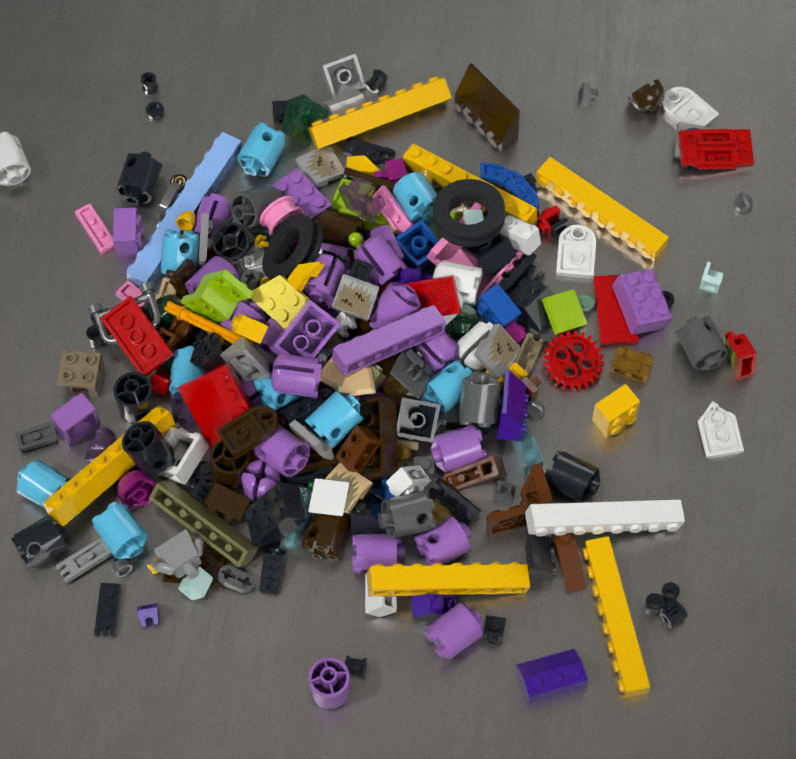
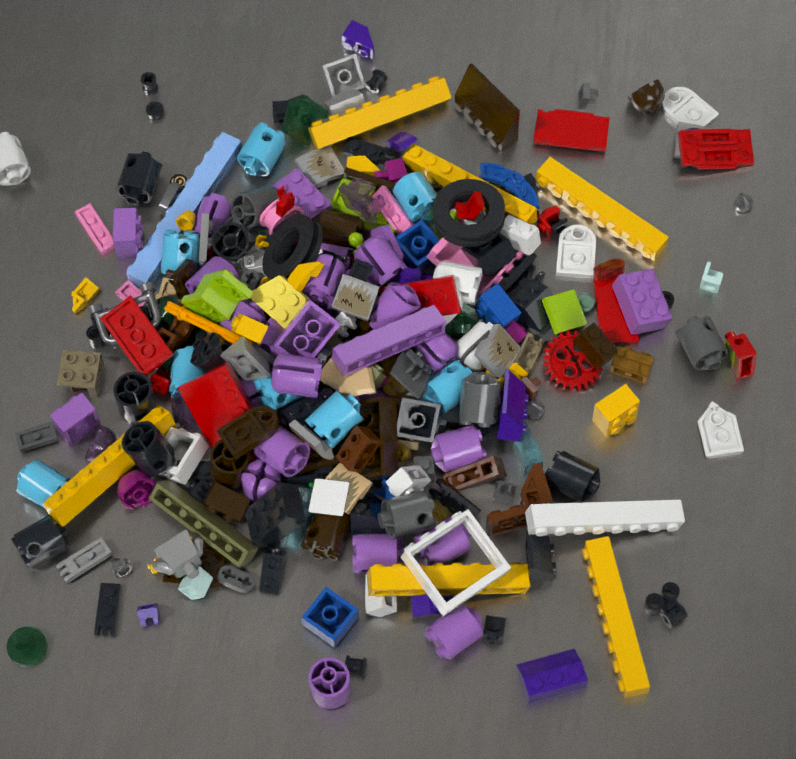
medium azure cylinder [92,502,148,560] -> none
reddish brown slope [551,533,587,594] -> none
none -> clear green tile [6,626,48,667]
none -> yellow slope [71,277,101,313]
none -> red plate [276,186,295,218]
none -> blue brick [301,587,359,648]
none -> dark purple slope [341,20,375,59]
none -> dark purple slope [385,132,418,152]
none -> white window [401,509,511,617]
none -> red bracket [455,191,484,221]
none -> red piece [533,109,610,152]
none -> dark brown brick [573,322,618,370]
none -> clear red beam [593,258,625,282]

